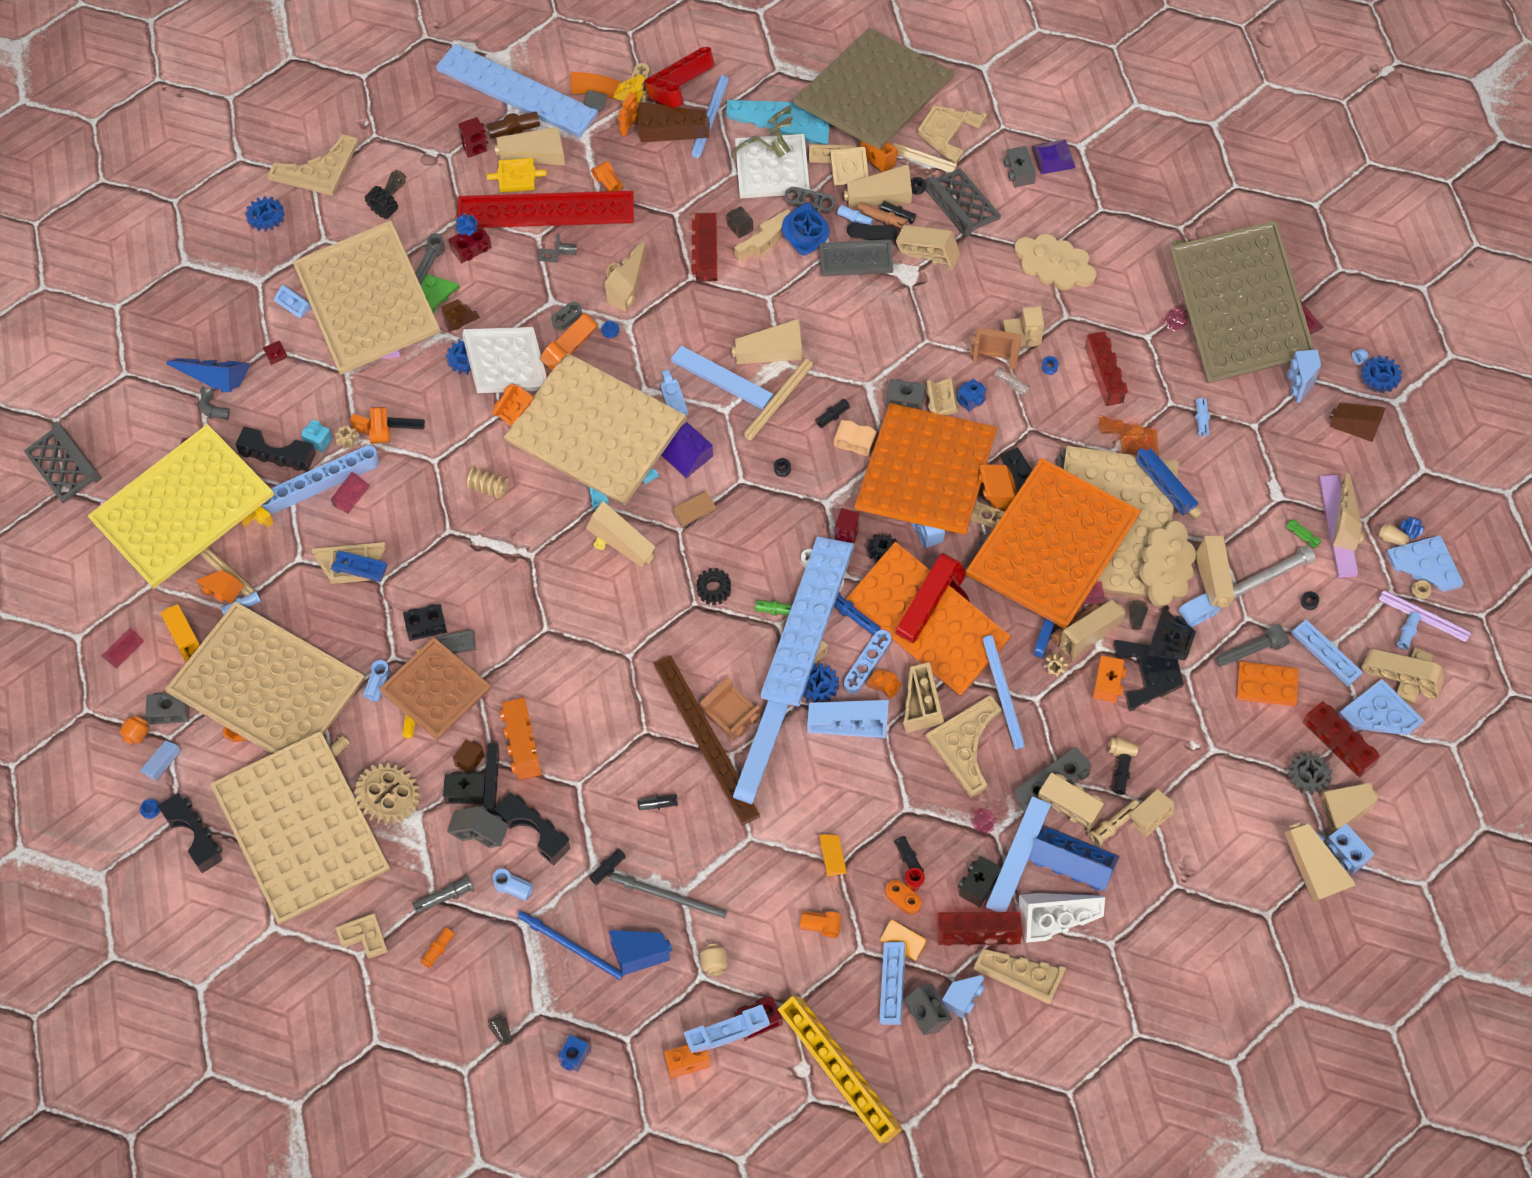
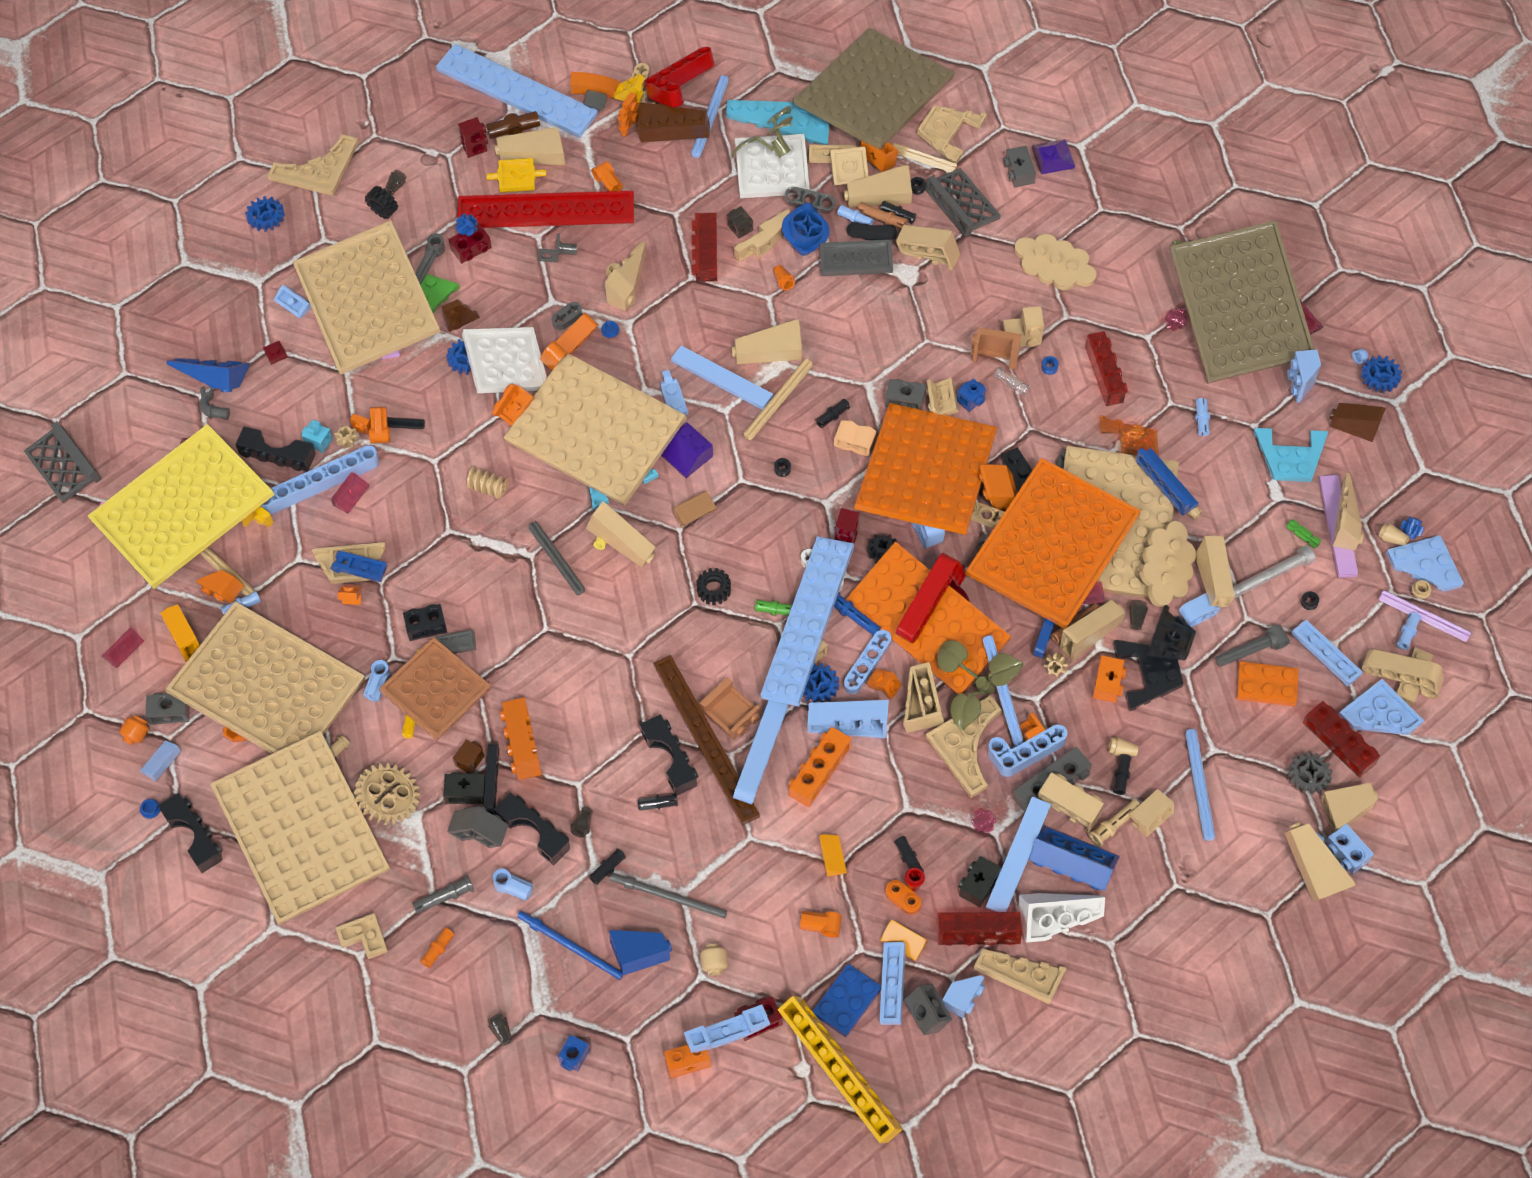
none -> orange bracket [337,584,362,605]
none -> dark grey axle [529,521,585,595]
none -> clear smoke cone [571,807,593,838]
none -> black arch [639,714,699,796]
none -> orange cone [773,265,795,291]
none -> orange brick [788,726,852,807]
none -> blue plate [813,964,881,1037]
none -> olive plant [937,640,1024,731]
none -> light blue beam [988,725,1067,777]
none -> orange panel [1019,712,1045,742]
none -> light blue axle [1185,729,1215,841]
none -> medium azure wing [1254,428,1328,482]

